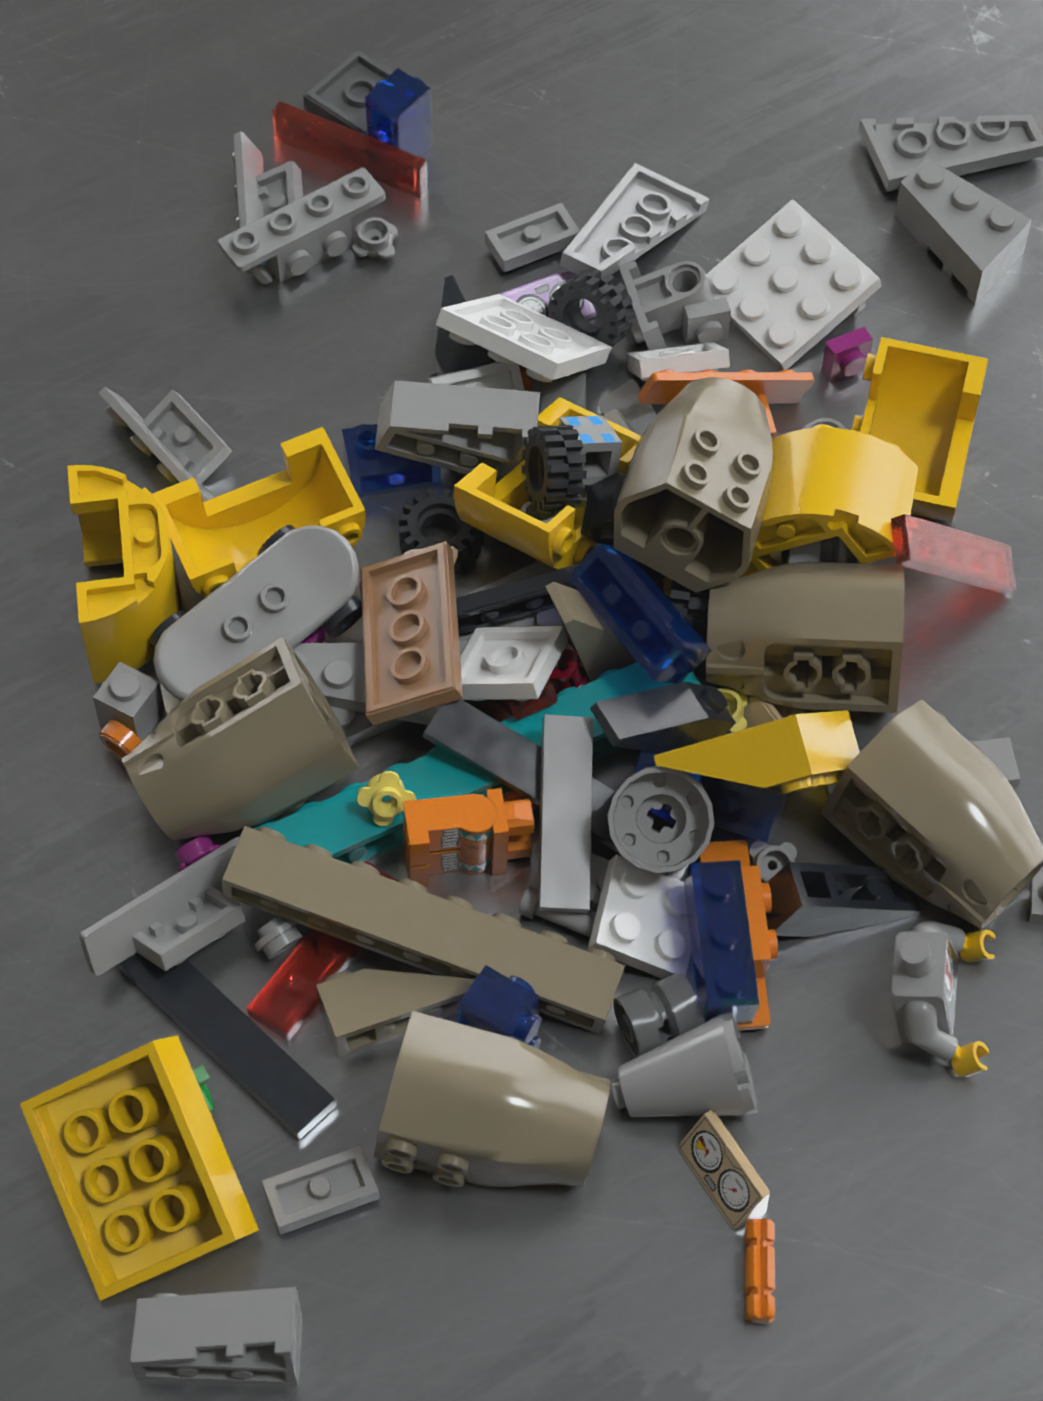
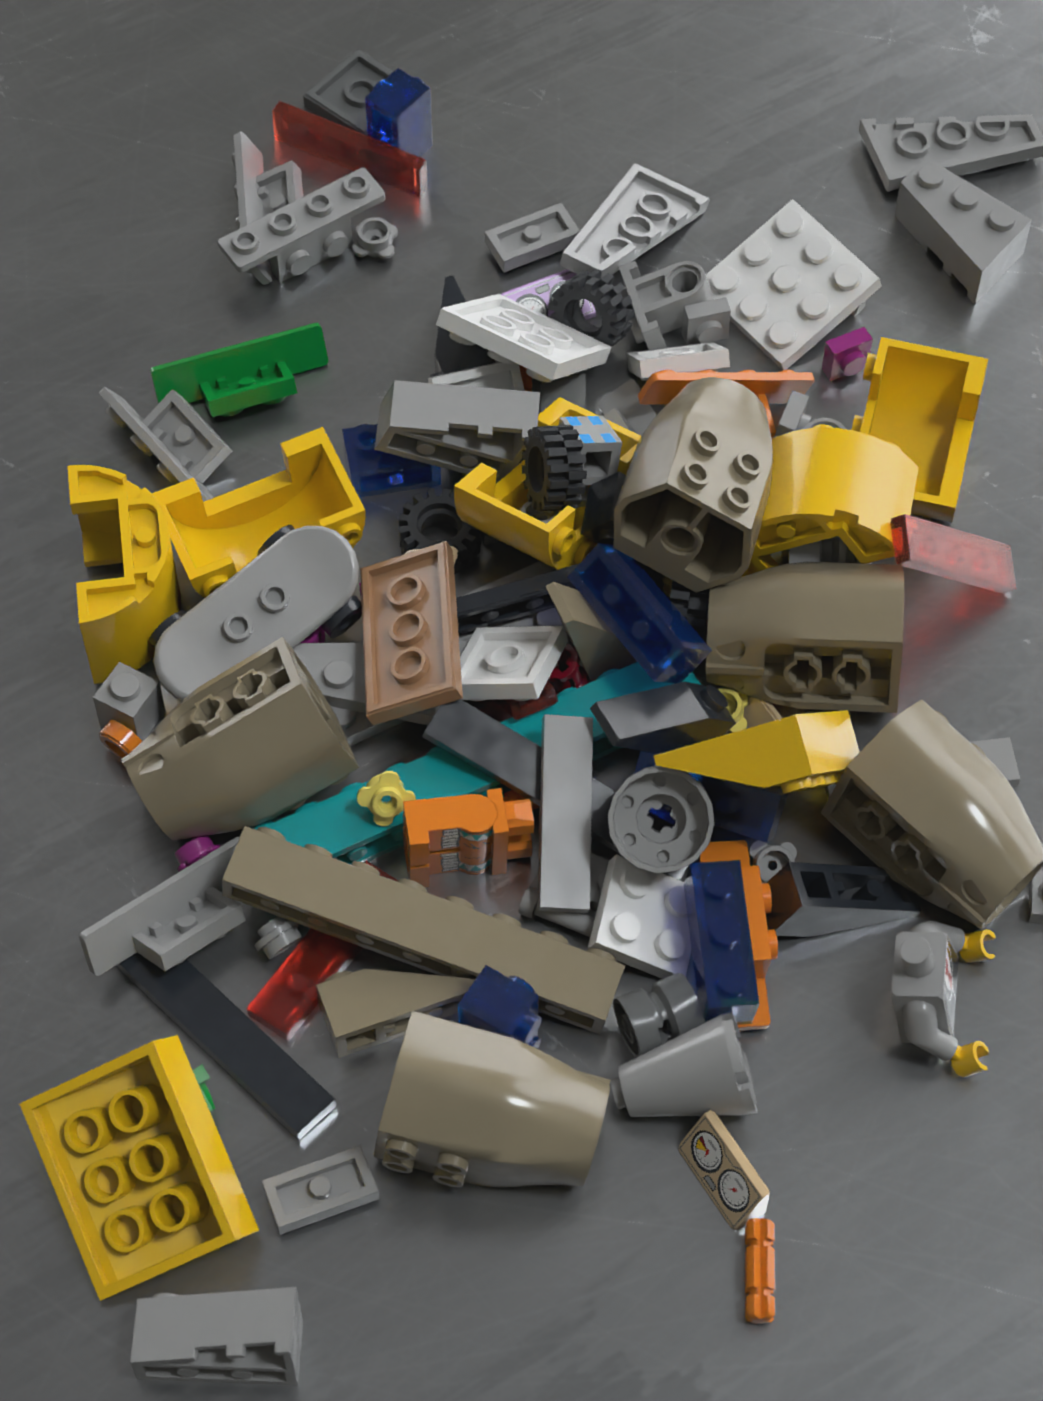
none -> green bracket [150,323,329,417]
none -> light grey plate [775,390,812,437]

